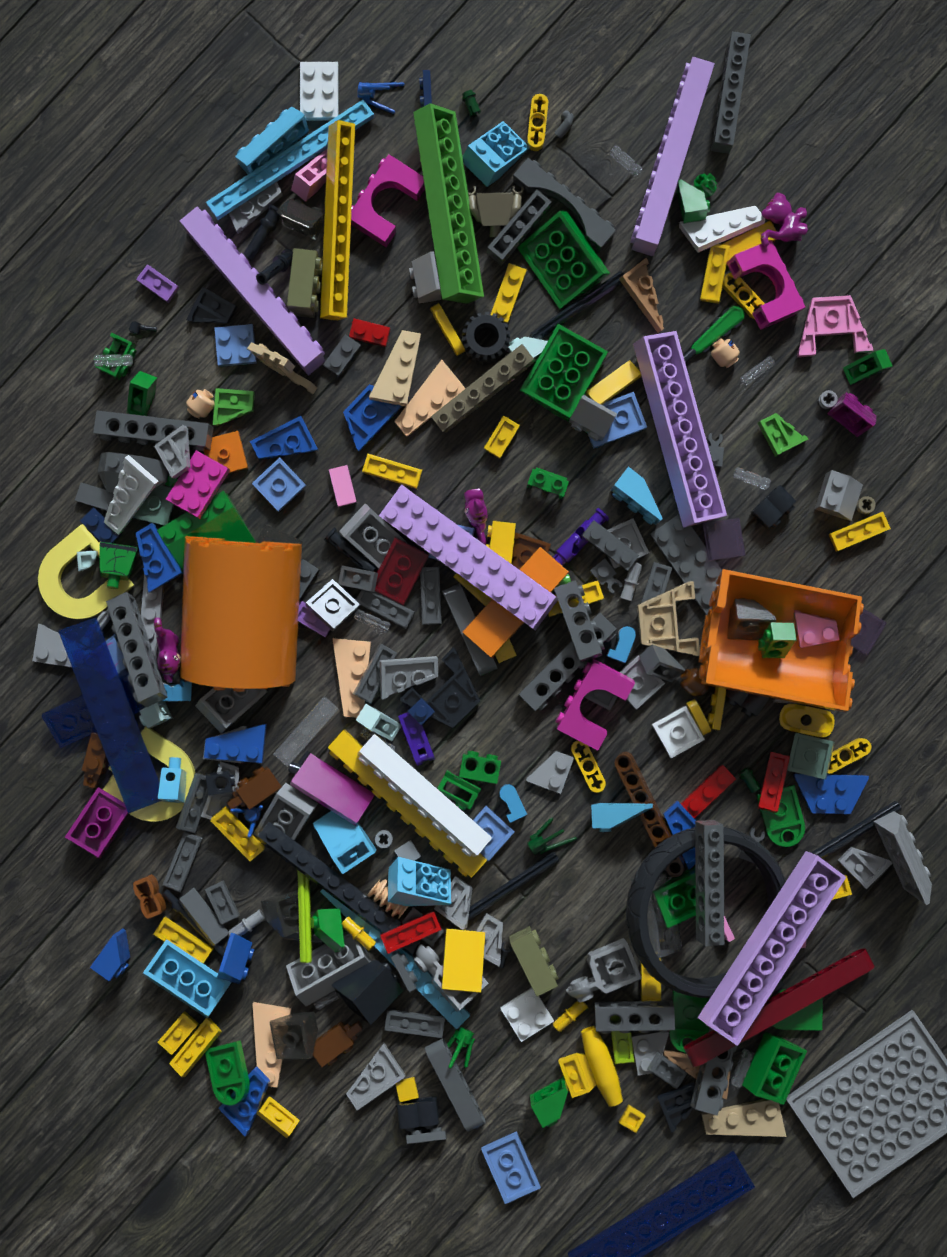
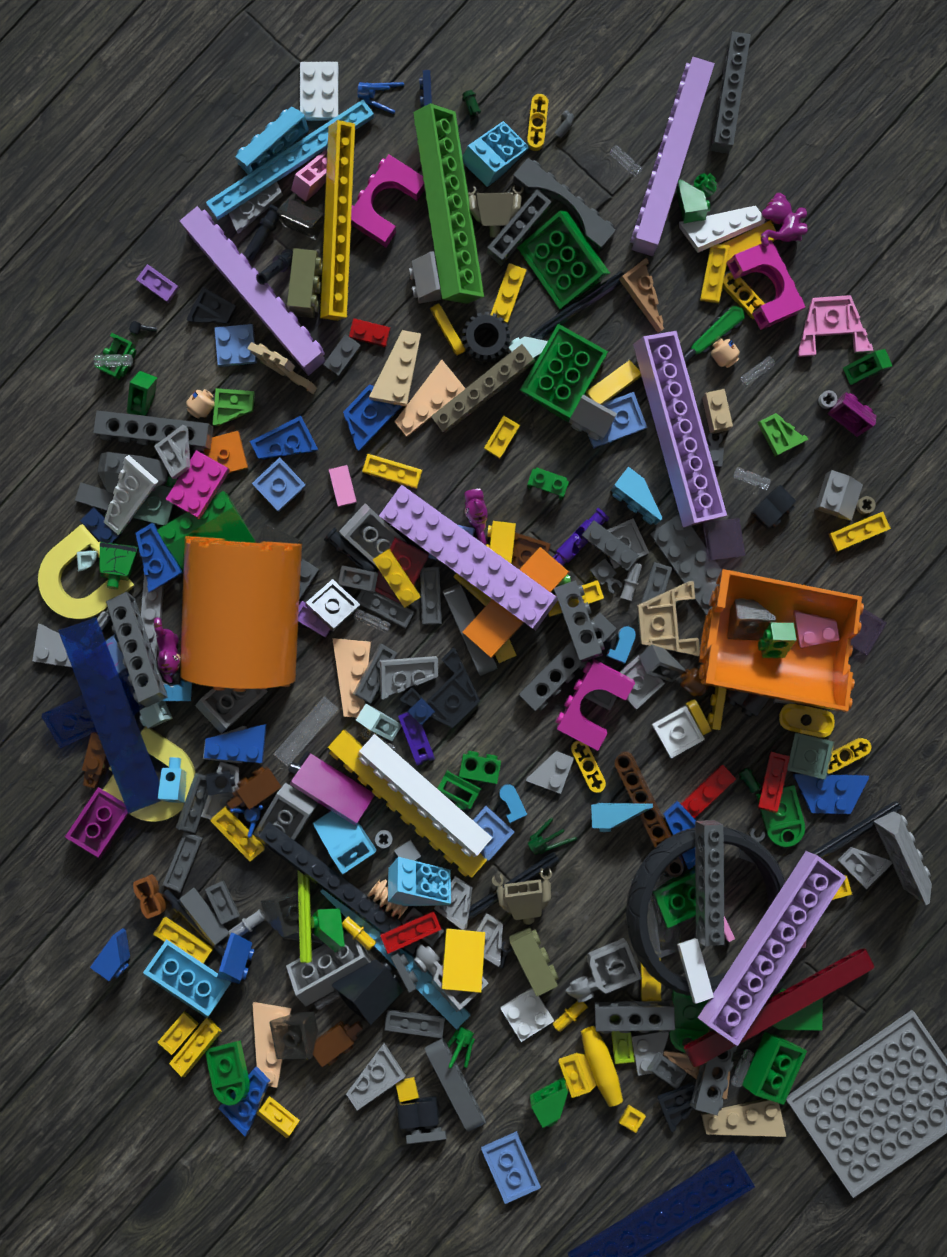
none -> yellow plate [373,549,421,608]
none -> dark tan torso [492,868,552,924]
none -> white tile [677,938,714,1004]
none -> tan brick [702,389,733,434]

